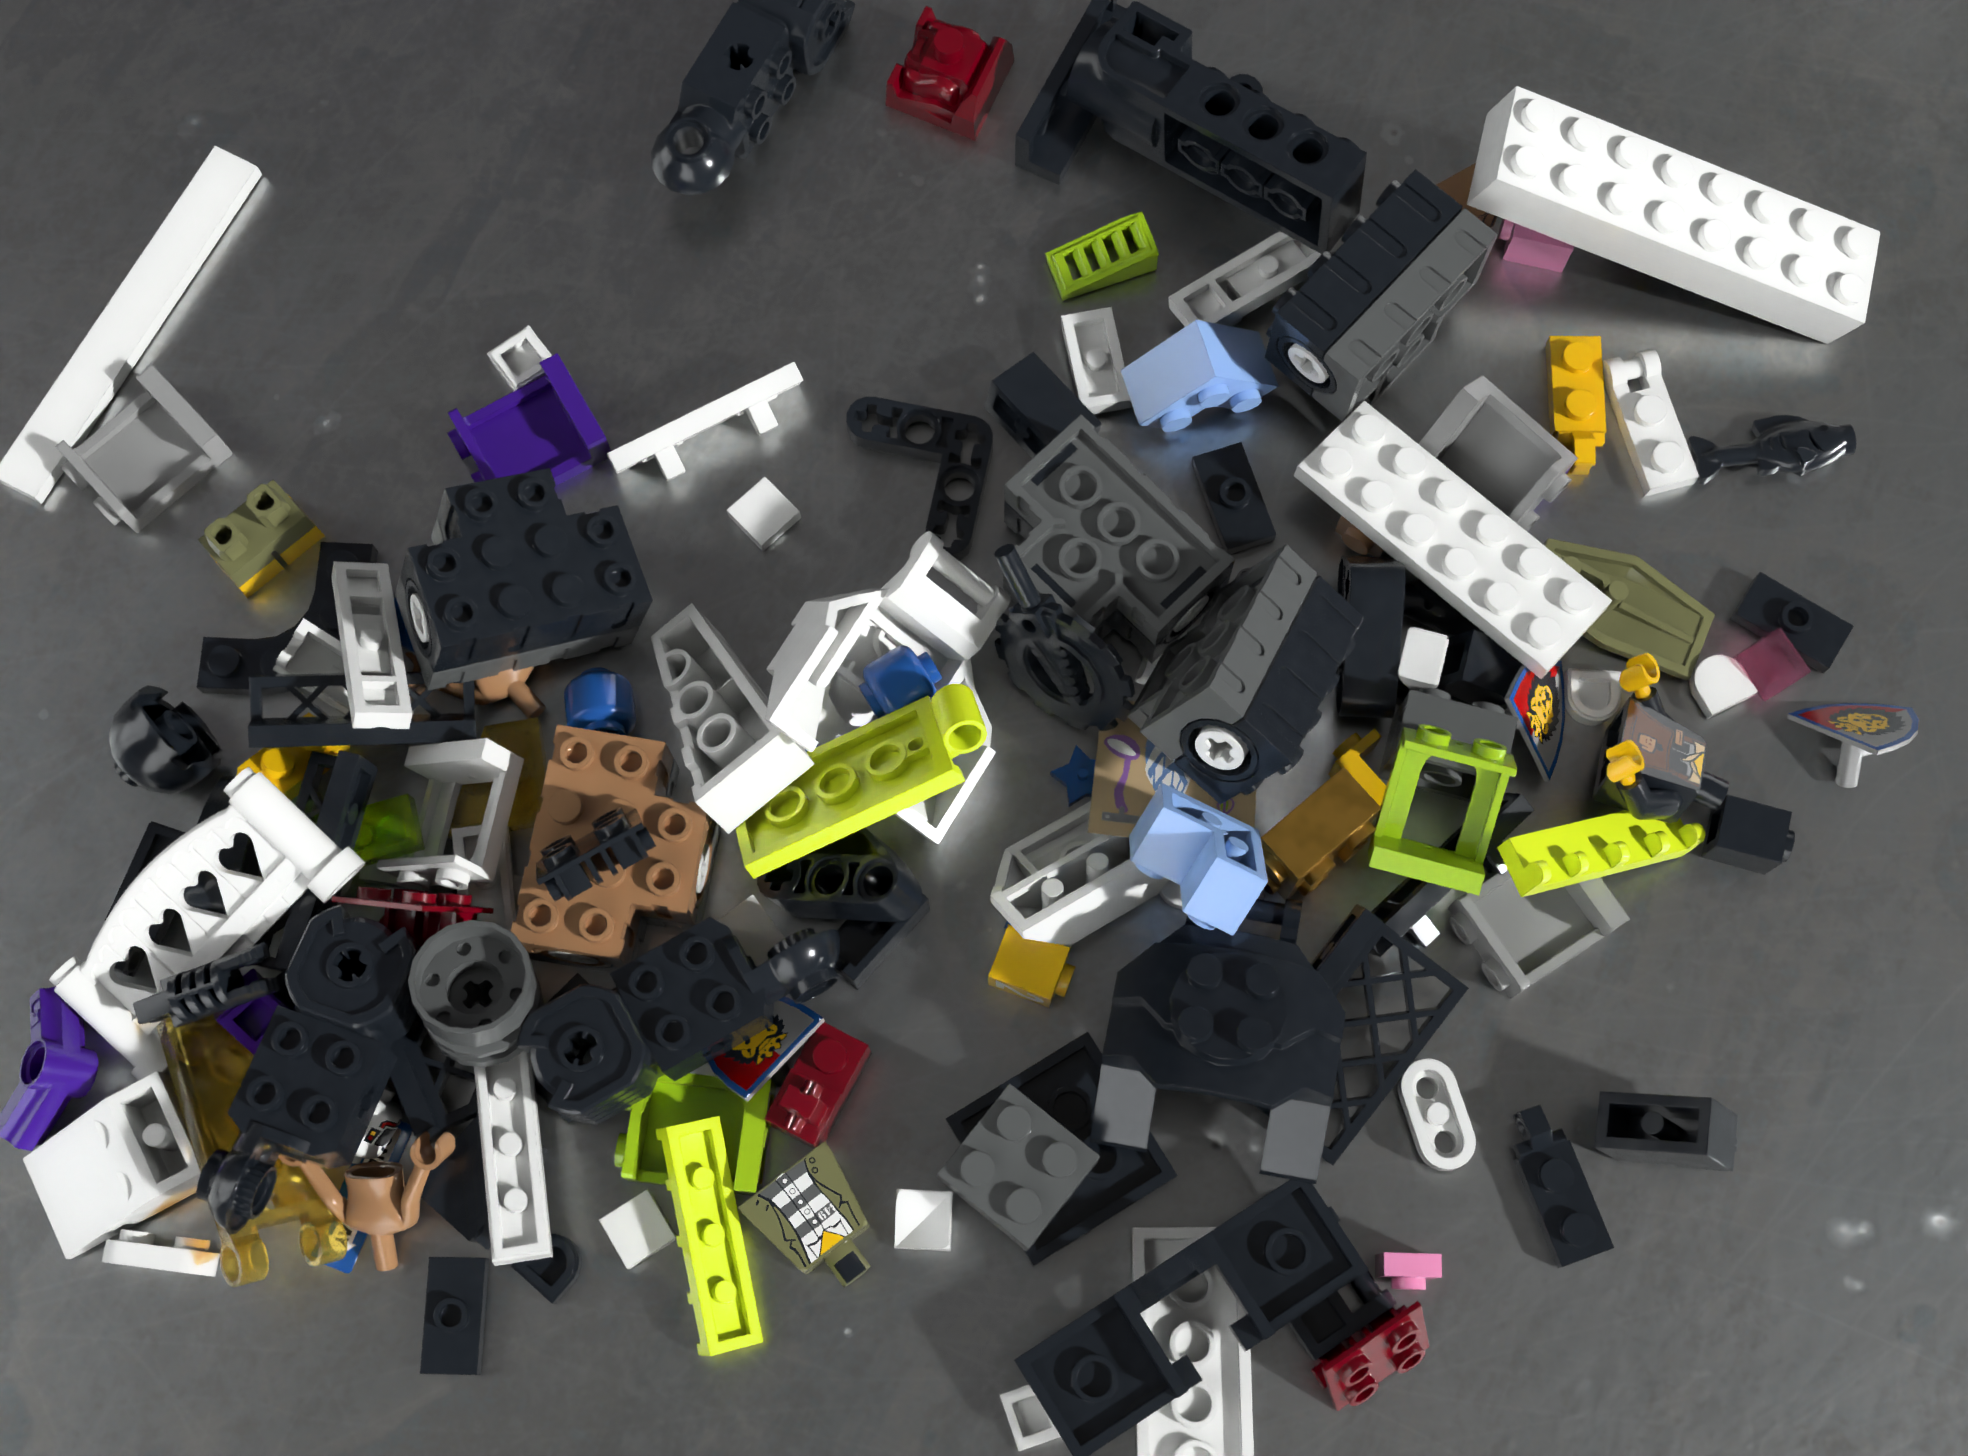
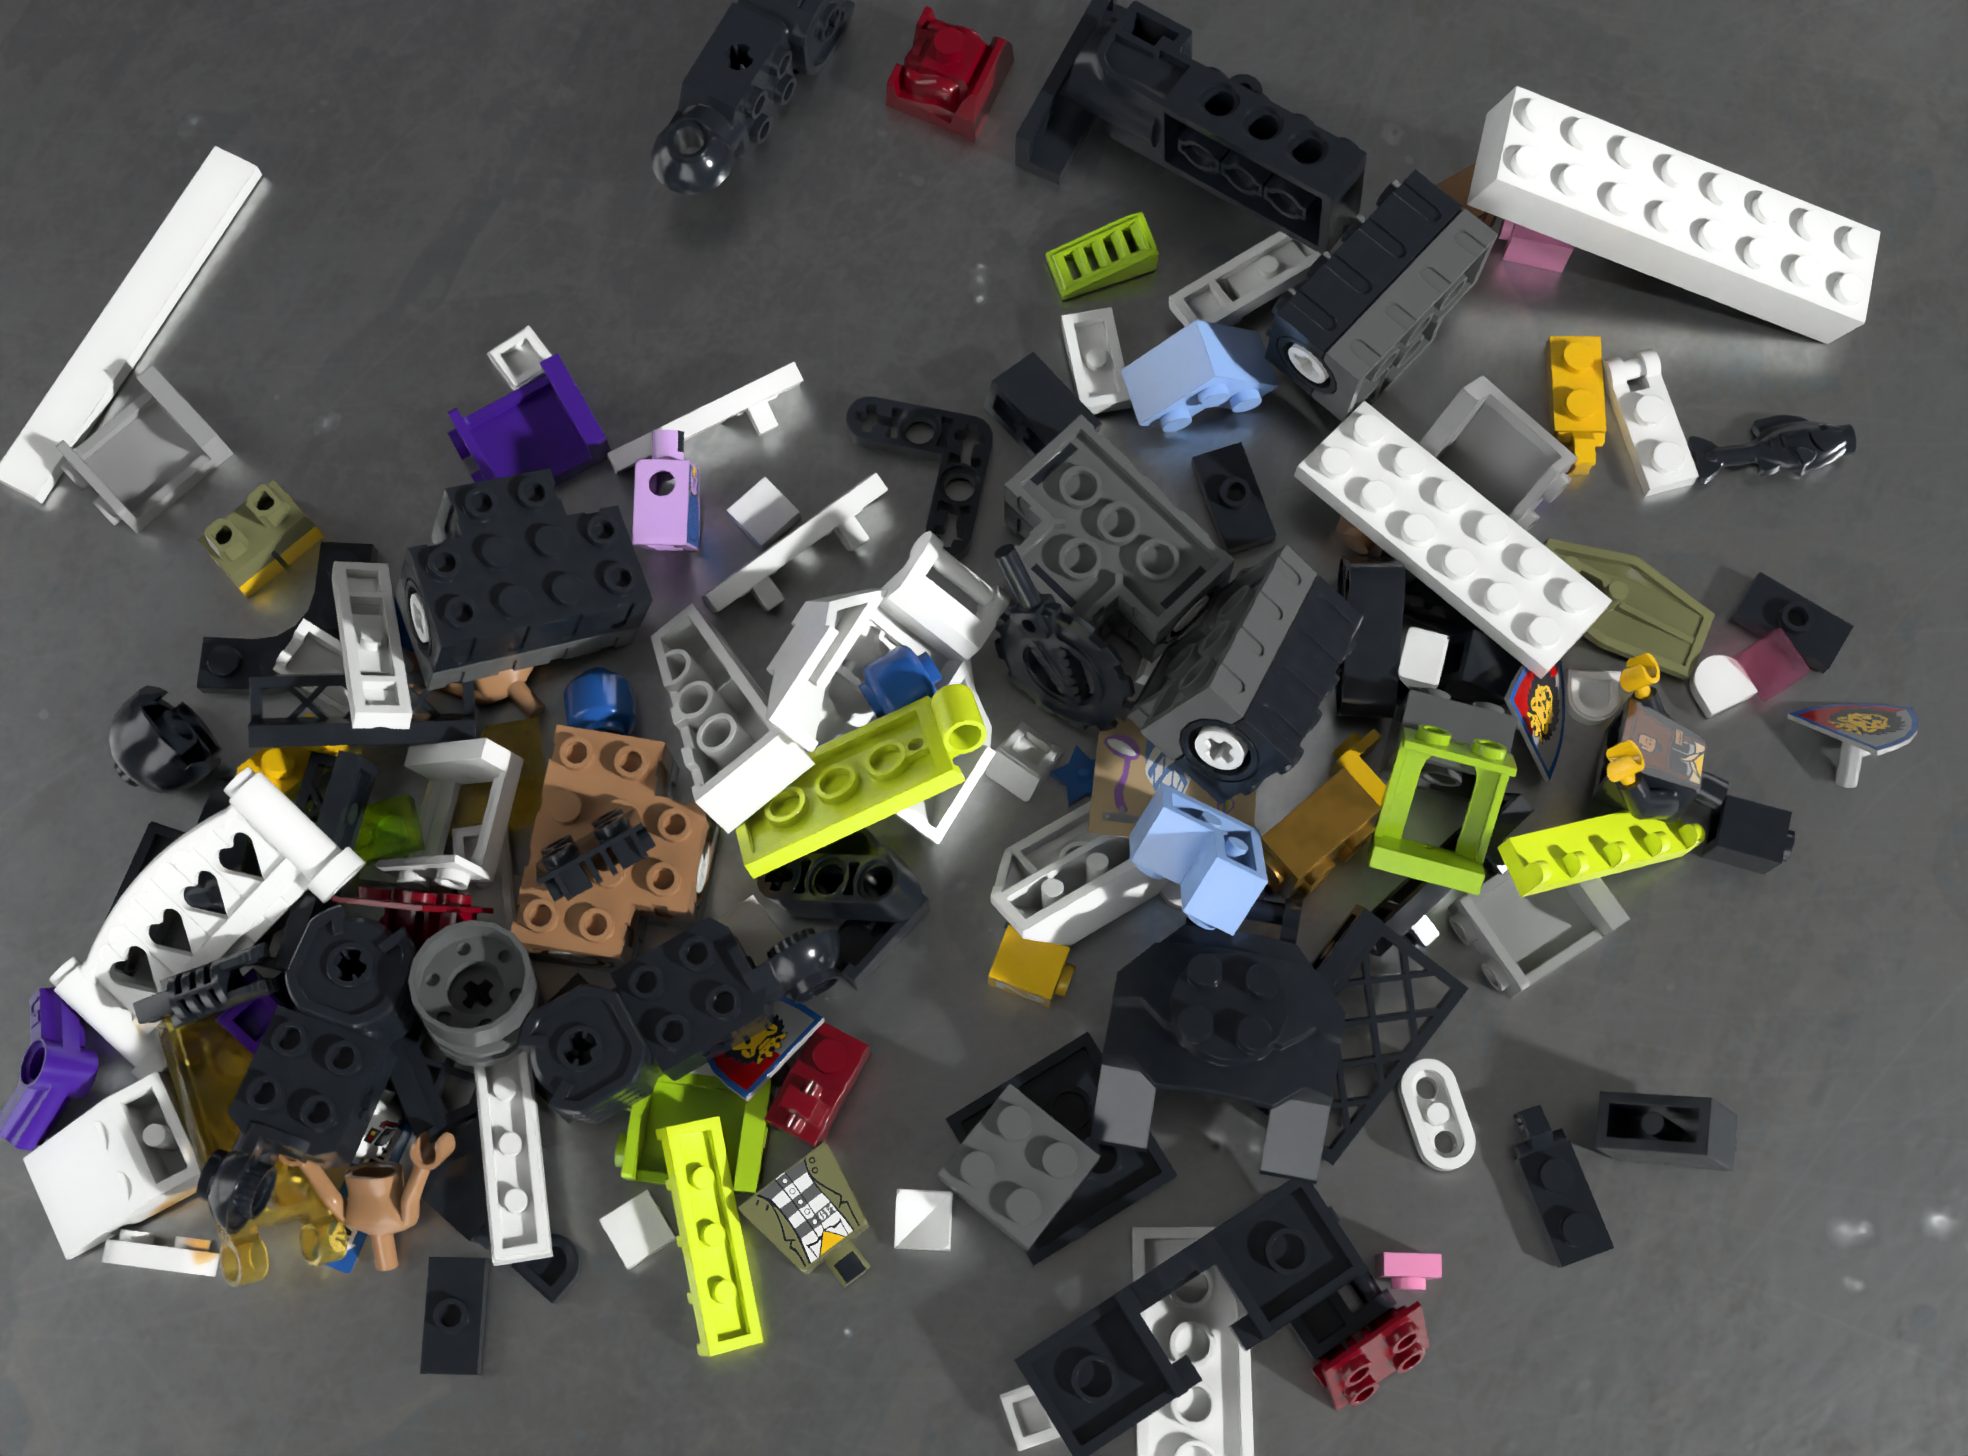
none -> lavender torso [632,430,700,551]
none -> white hinge [701,473,888,613]
none -> white slope [986,721,1065,802]

